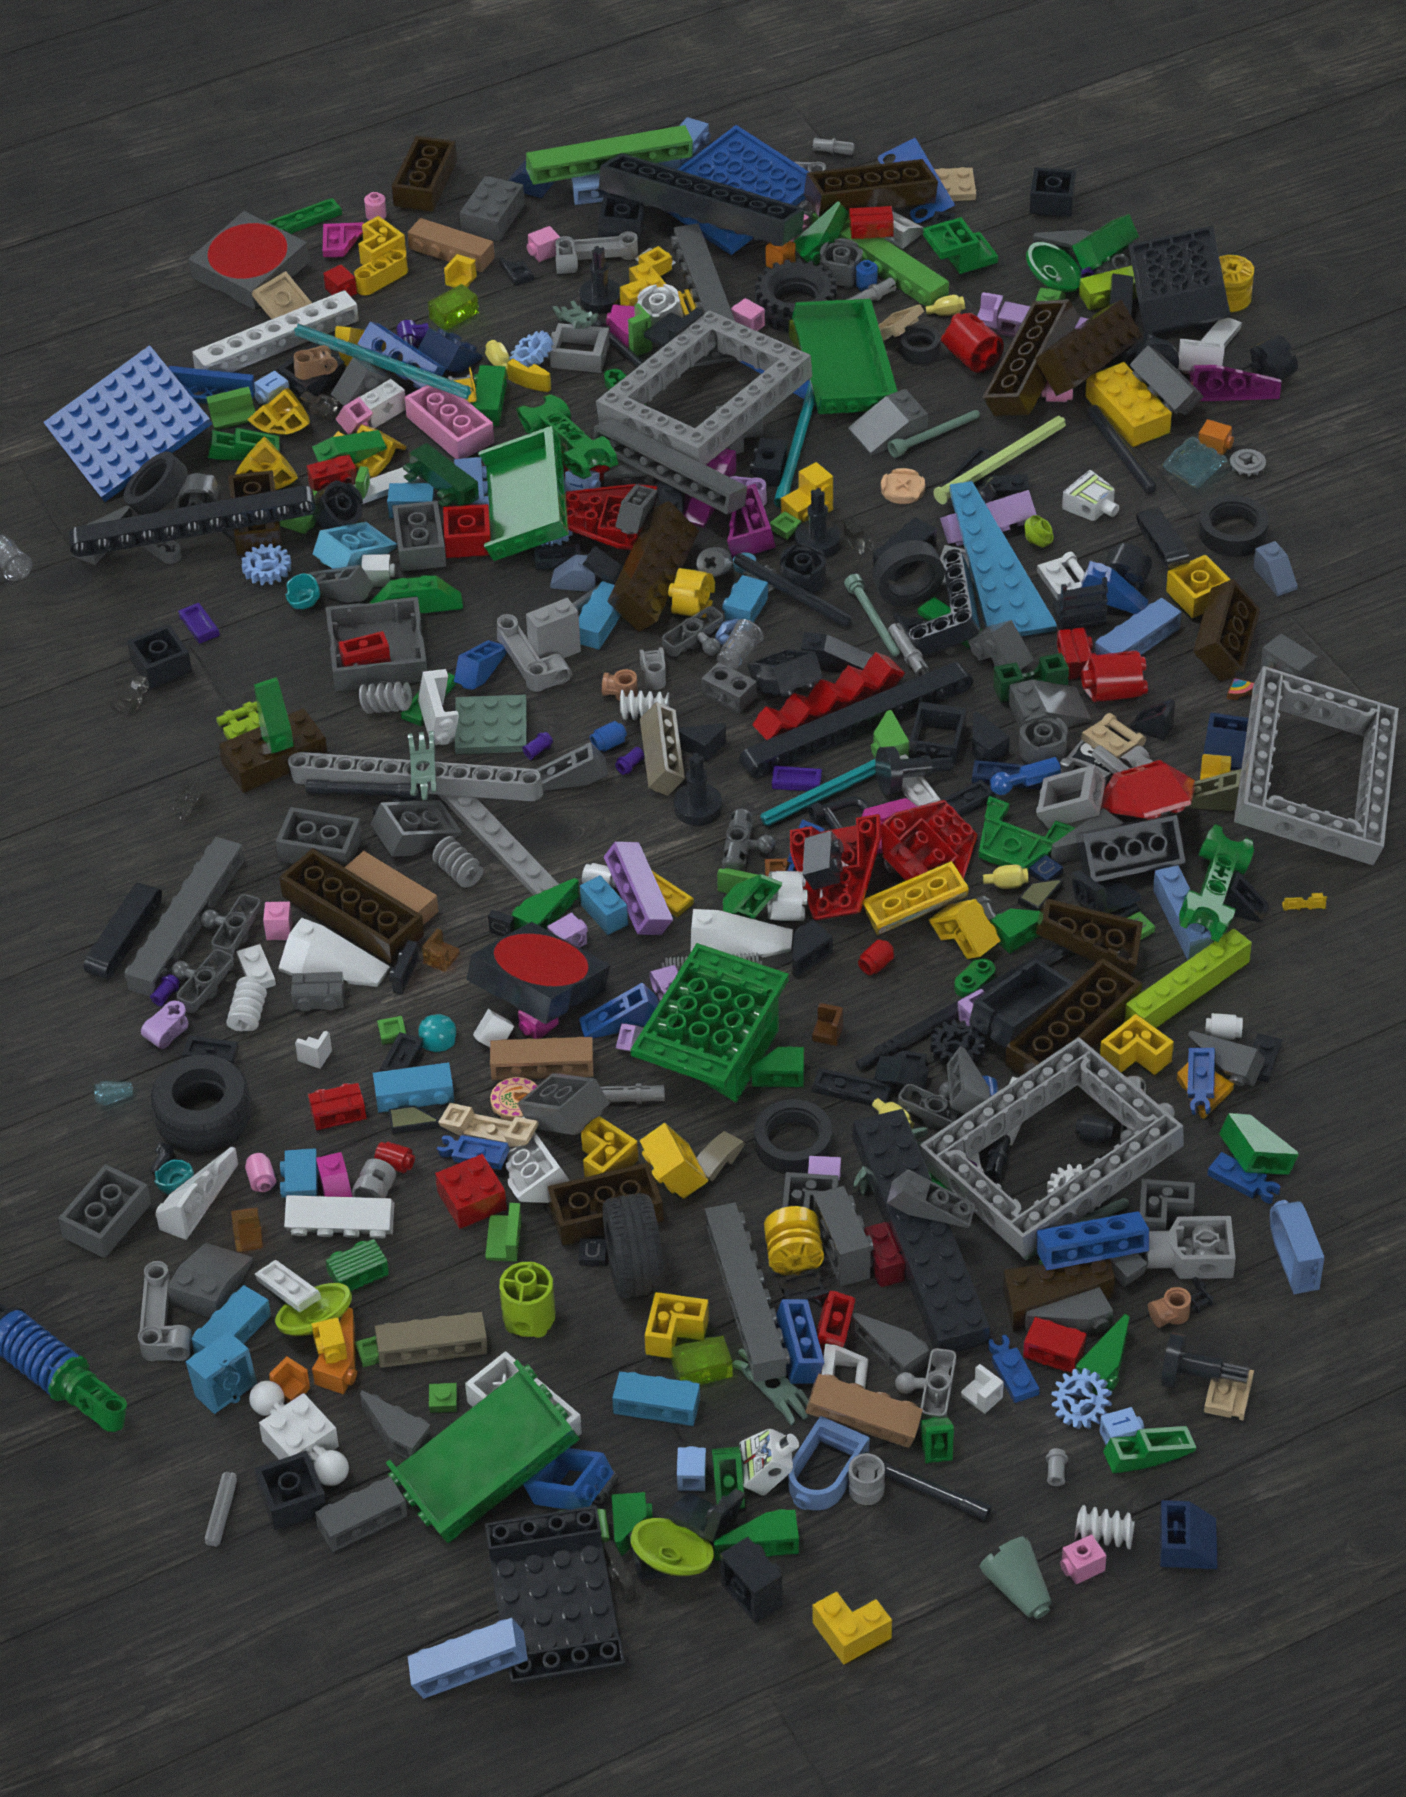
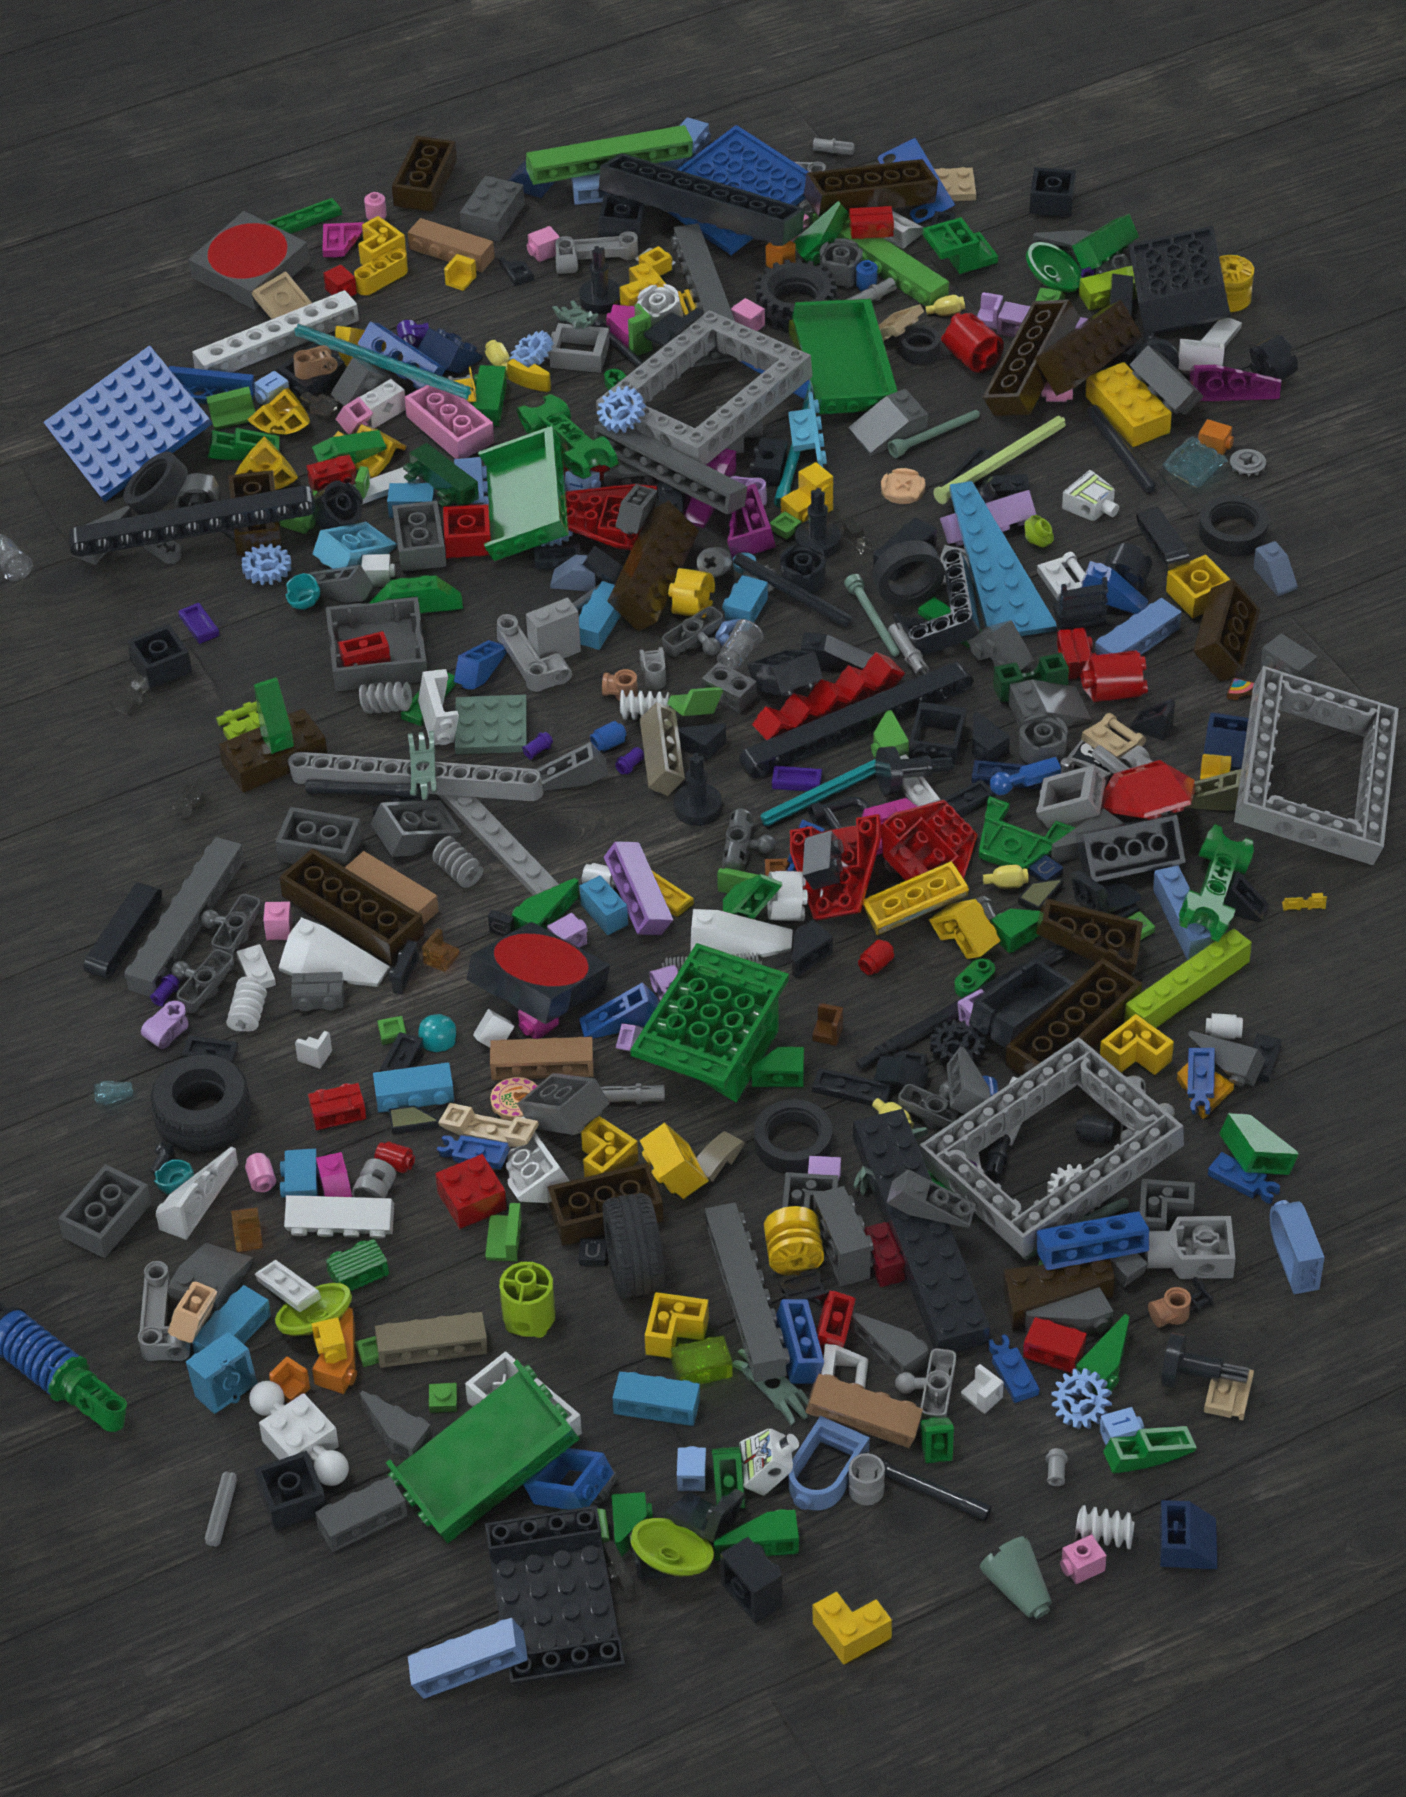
clear neon green brick [428,284,479,330] -> none
none -> light nougat brick [168,1282,217,1343]
none -> light blue gear [597,386,646,433]
none -> bright green panel [667,687,723,716]
none -> medium azure bracket [788,392,827,467]

